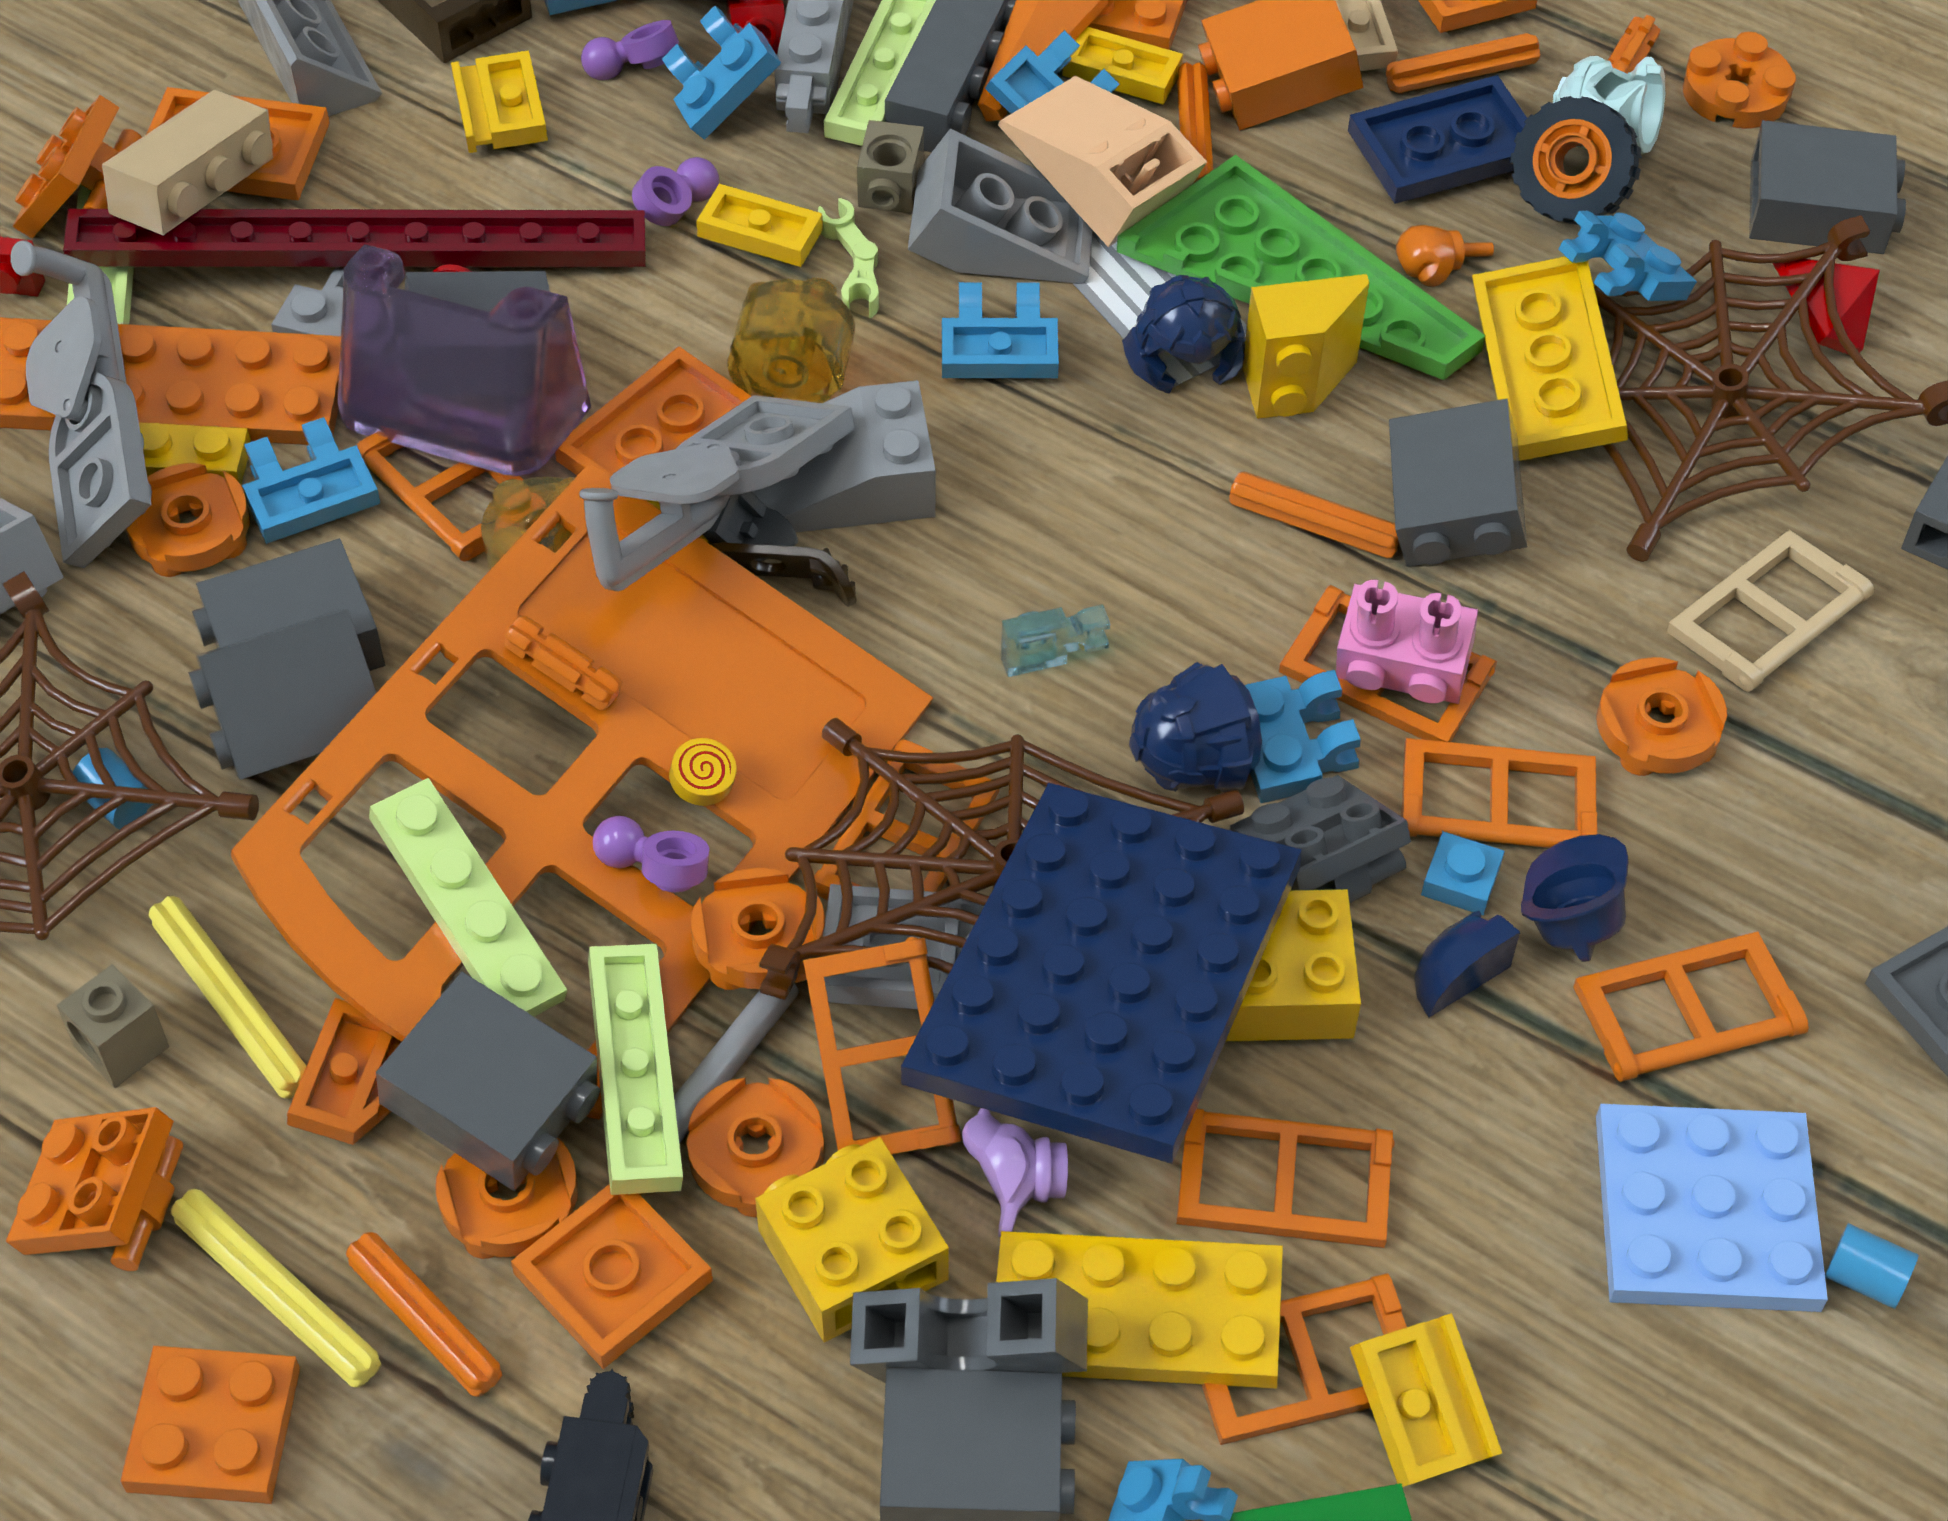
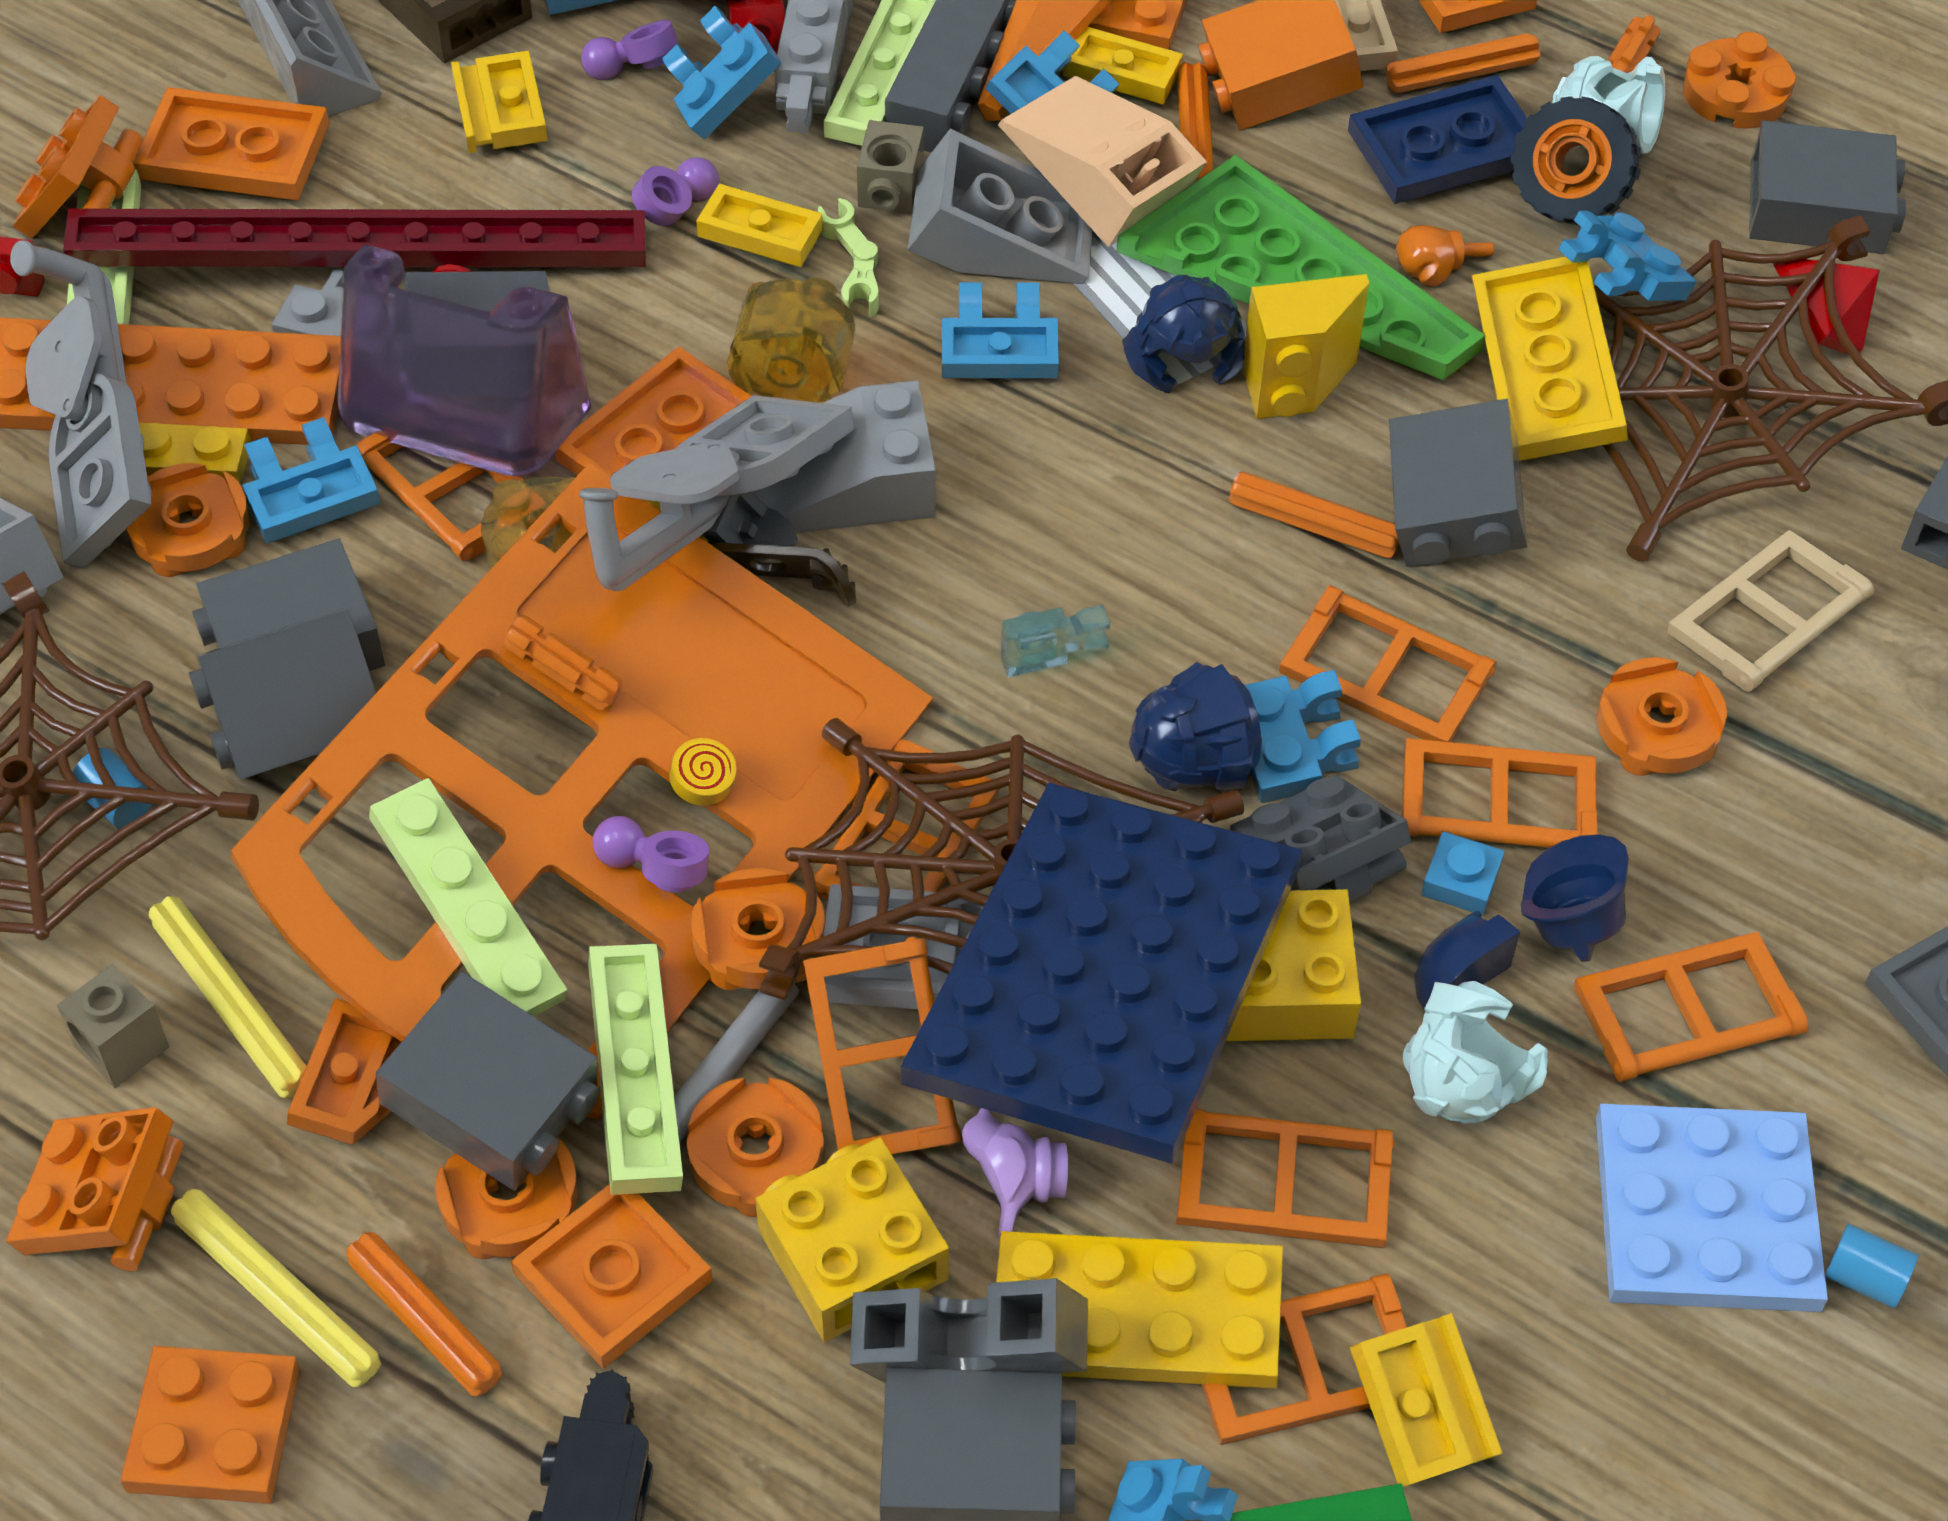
tan brick [102,89,273,235] -> none
bright pink brick [1336,580,1478,704] -> none
none -> light aqua helmet [1403,981,1548,1123]

